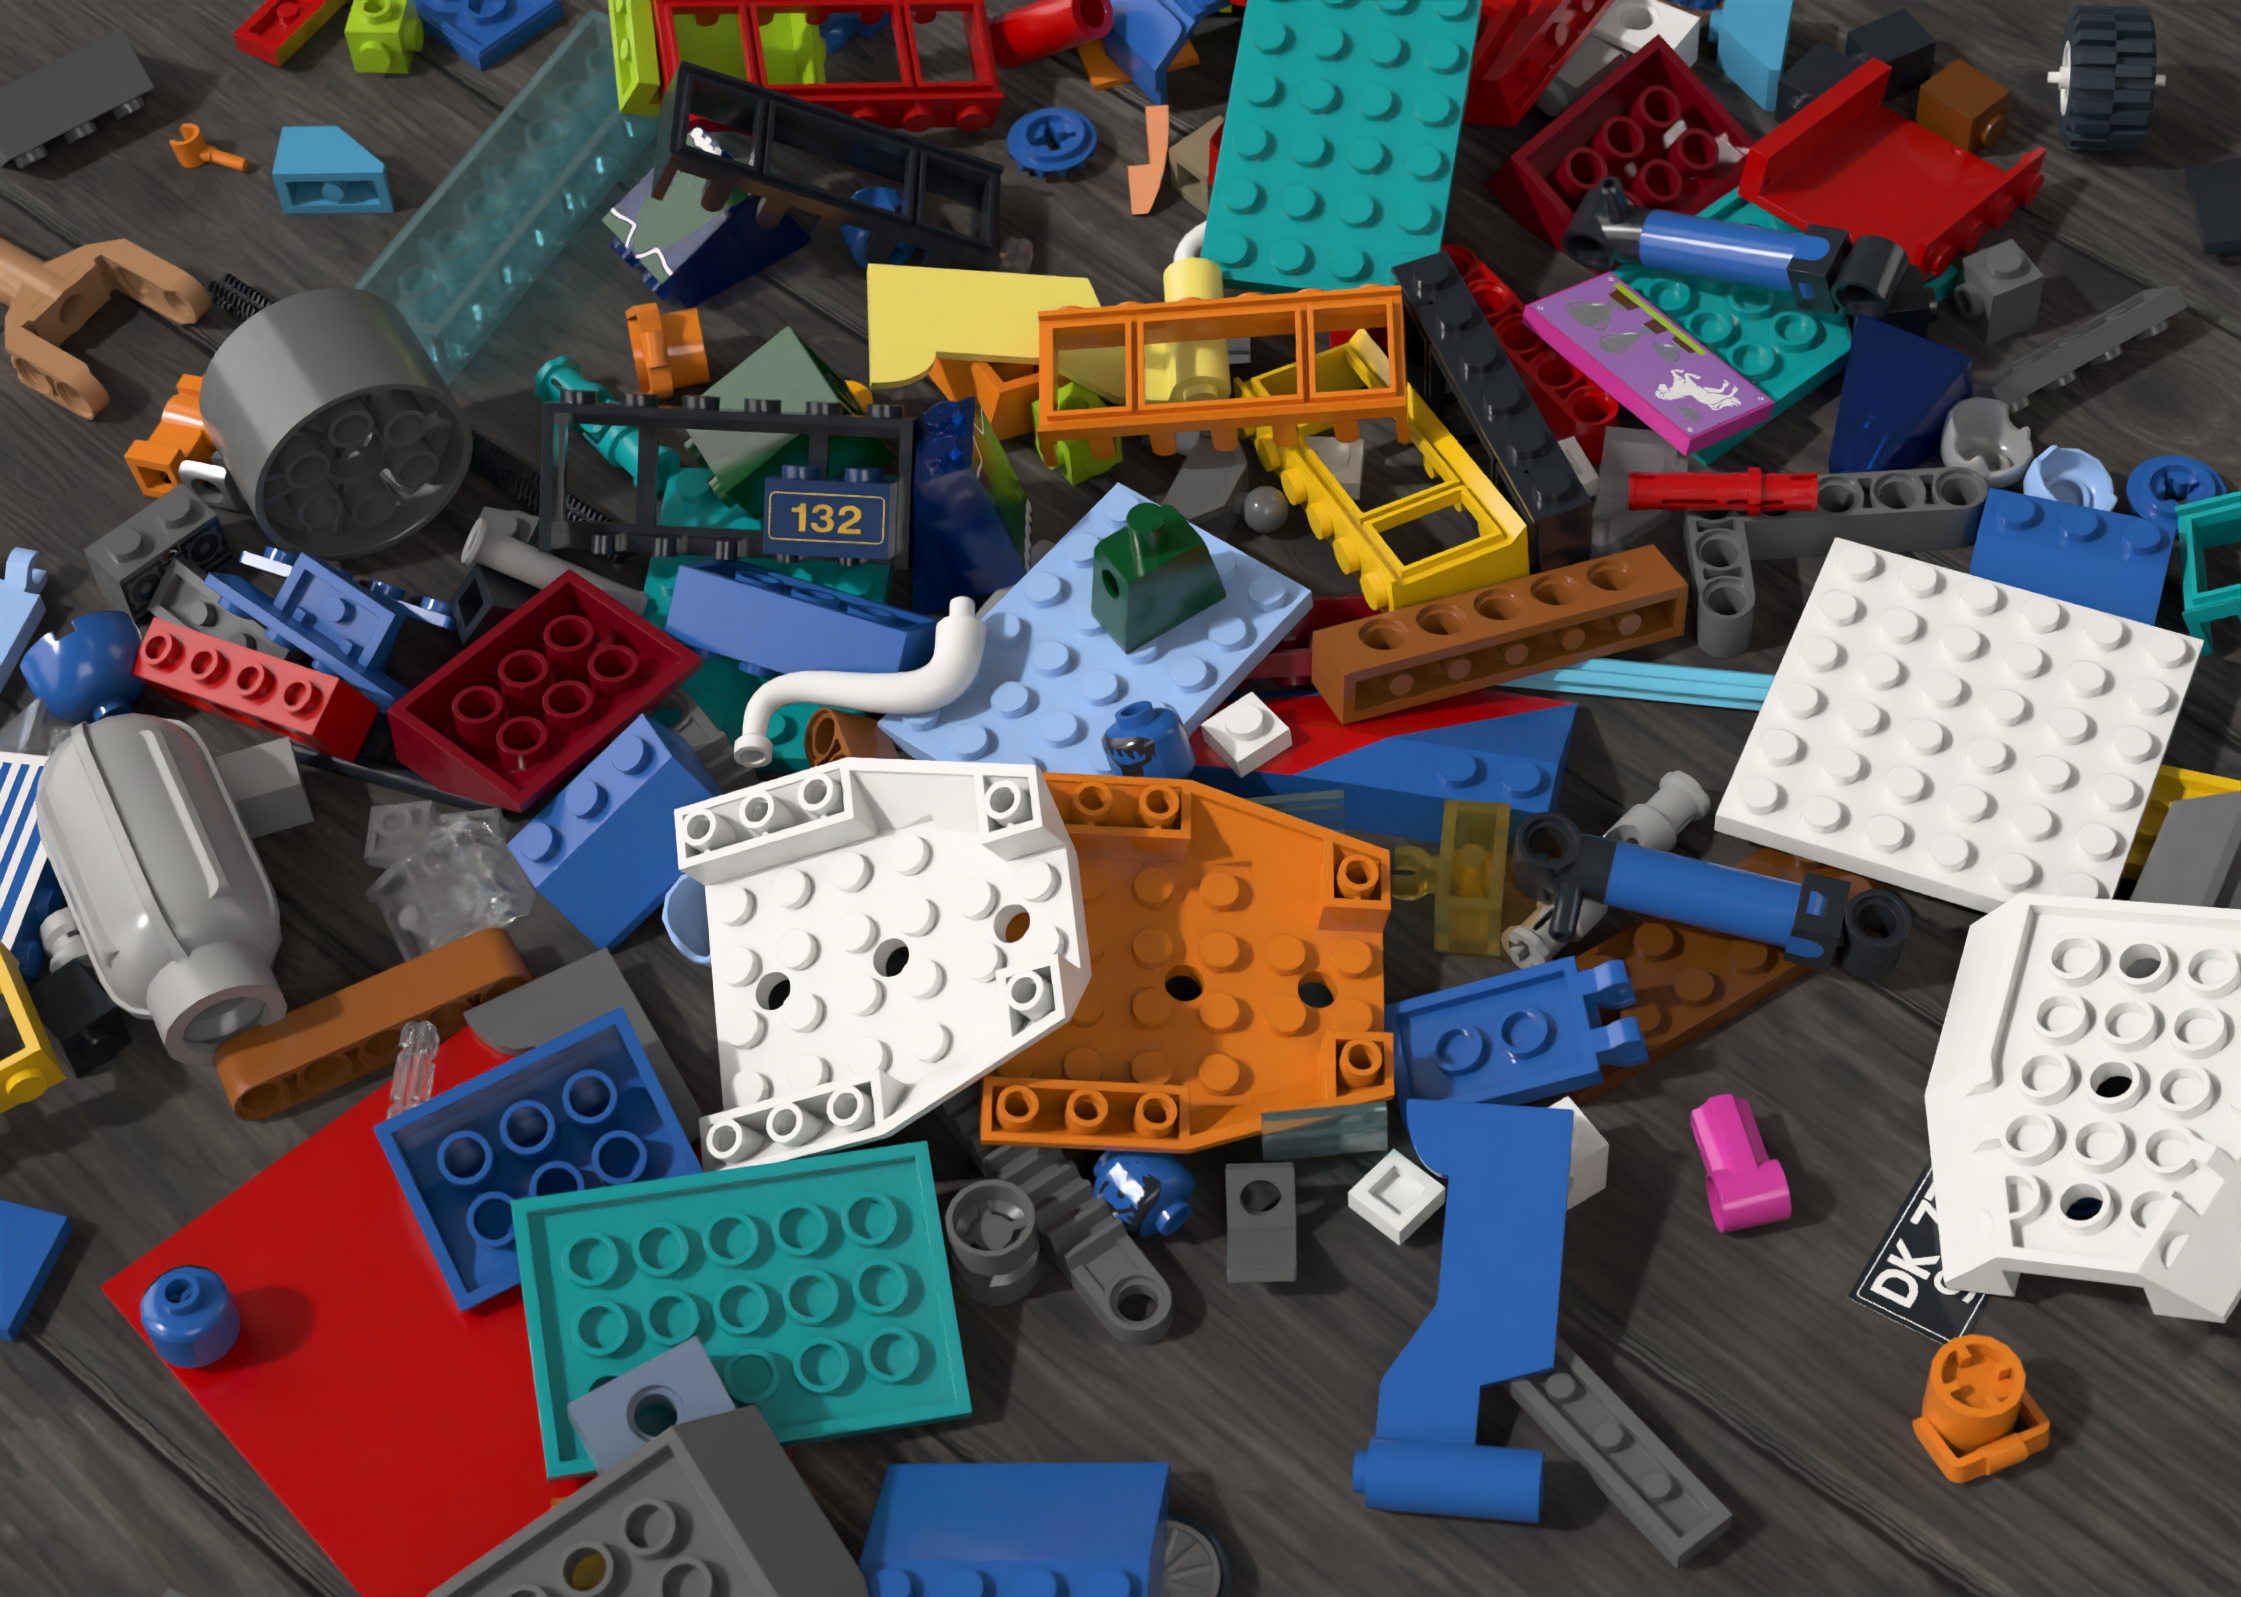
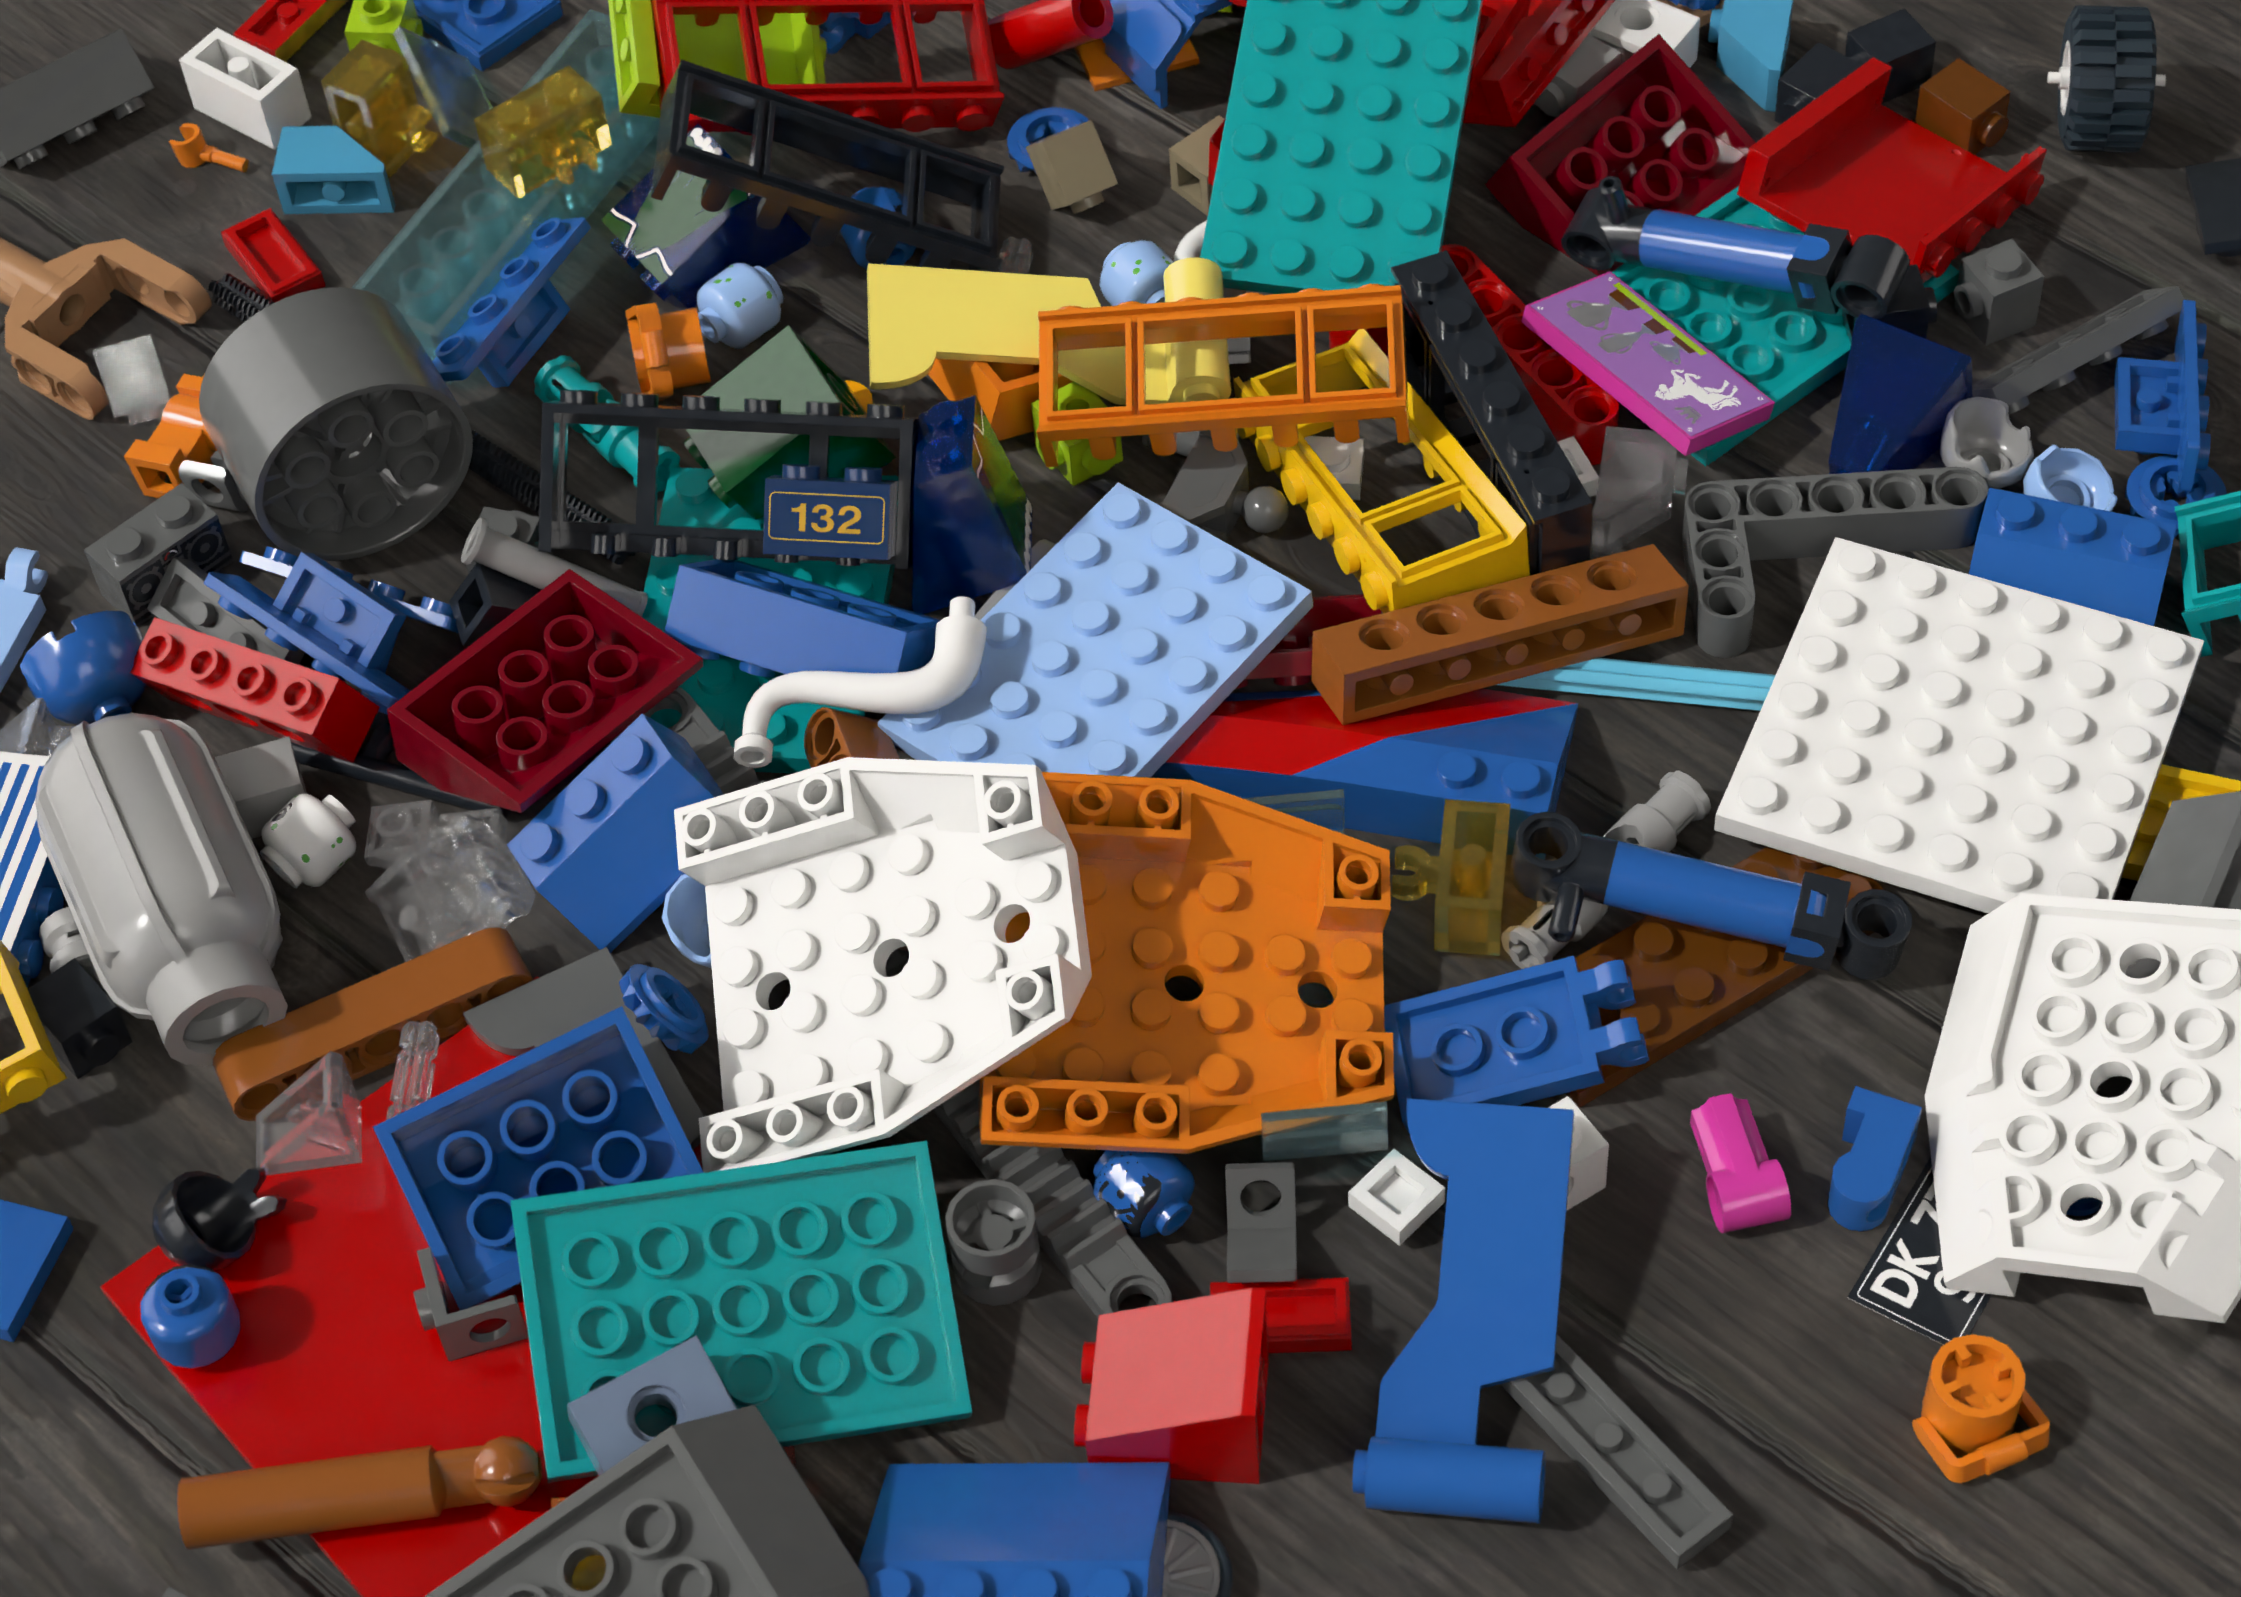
dark green torso [1091,503,1226,655] -> none
blue head [1101,701,1196,780] -> none
orange slope [1127,105,1169,215] -> none
white plate [1200,692,1292,778] -> none
red pin [1629,467,1818,517] -> none
none -> clear slope [93,334,172,426]
none -> black piece [152,1167,287,1271]
none -> dark orange piece [177,1436,542,1550]
none -> white brick [179,28,311,150]
none -> red tile [221,208,326,302]
none -> clear slope [256,1051,362,1175]
none -> white head [260,794,356,888]
none -> clear yellow brick [321,40,438,179]
none -> clear light blue piece [393,26,519,167]
none -> dark grey bracket [413,1247,528,1361]
none -> blue bracket [432,217,591,388]
none -> clear yellow brick [474,65,612,199]
none -> blue gear [619,964,709,1054]
none -> light blue head [697,263,783,349]
none -> dark tan brick [1026,120,1118,214]
none -> slope [1074,1288,1269,1484]
none -> light blue head [1100,240,1174,306]
none -> red tile [1210,1277,1352,1353]
none -> blue leg [1828,1086,1922,1231]
none -> blue bracket [2115,300,2211,492]

